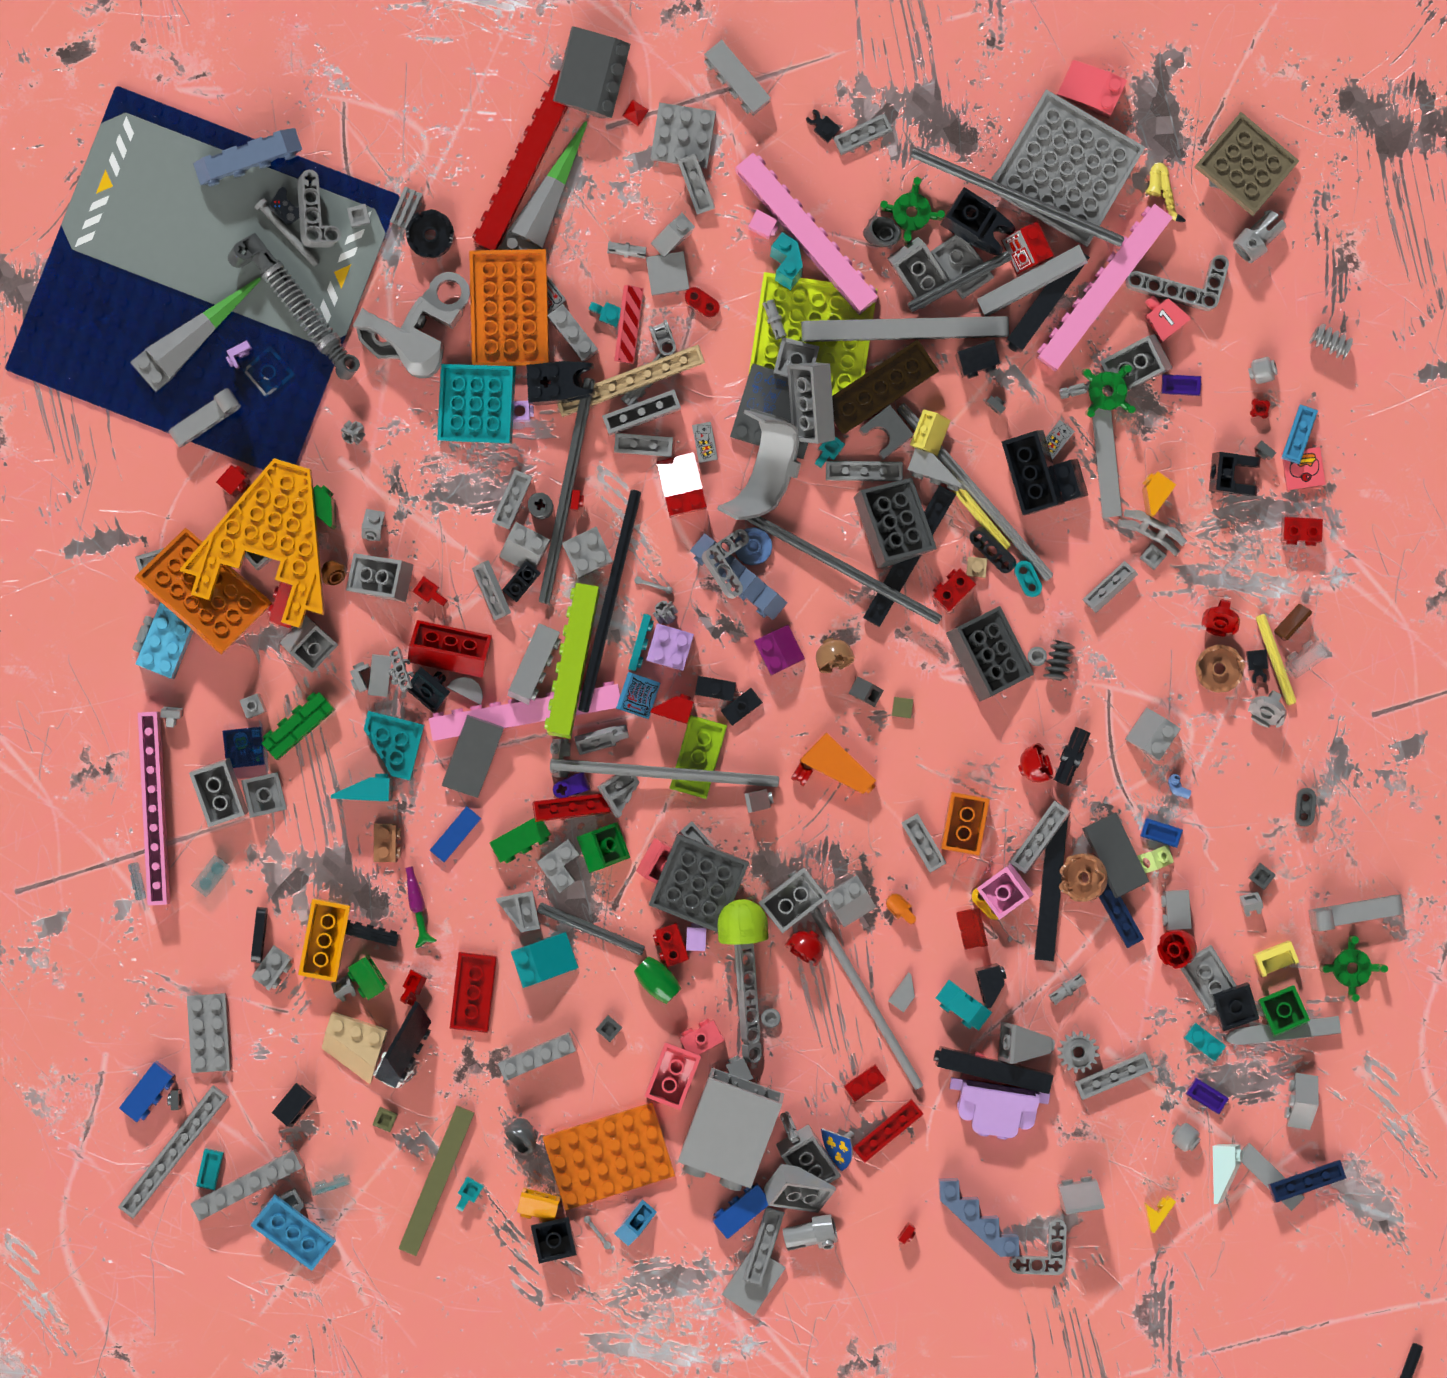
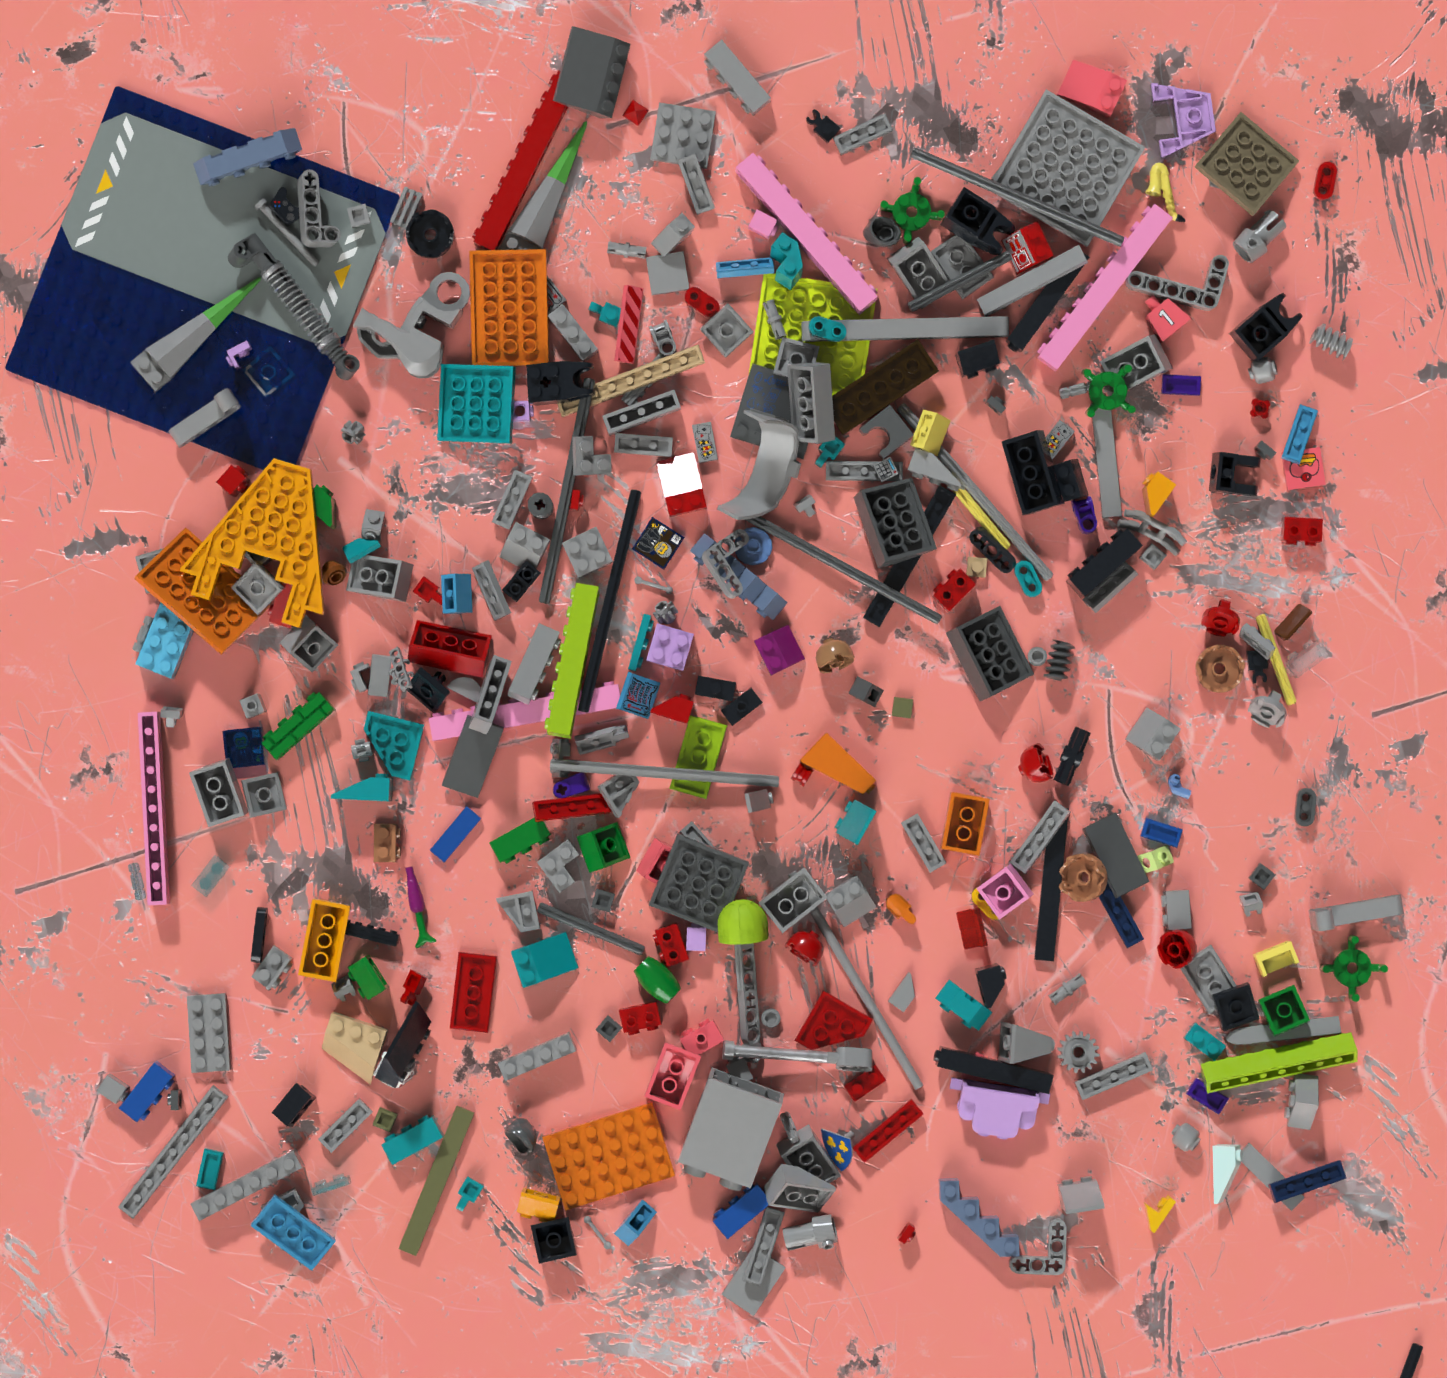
none -> light grey brick [97,1073,129,1104]
none -> light grey tile [231,561,284,615]
none -> light grey plate [318,1098,373,1153]
none -> teal tile [342,538,381,564]
none -> light grey gear [351,738,373,762]
none -> teal brick [381,1115,444,1165]
none -> dark azure brick [441,574,473,614]
none -> light grey brick [468,655,512,735]
none -> light grey plate [572,436,612,476]
none -> dark grey plate [591,889,615,913]
none -> red brick [619,1001,662,1035]
none -> tile [632,517,685,570]
none -> light grey tile [700,303,754,358]
none -> dark azure tile [716,257,774,278]
none -> piece [722,1040,872,1072]
none -> light grey tile [794,494,816,517]
none -> red plate [795,990,873,1050]
none -> teal plate [808,316,846,342]
none -> teal slope [834,799,877,845]
none -> light grey tile [873,457,899,483]
none -> black brick [1066,528,1143,598]
none -> dark purple piece [1071,496,1097,534]
none -> lavender wing [1150,83,1216,158]
none -> lime brick [1201,1032,1358,1093]
none -> black brick [1229,293,1303,361]
none -> light grey plate [1239,623,1275,660]
none -> red plate [1313,162,1337,200]

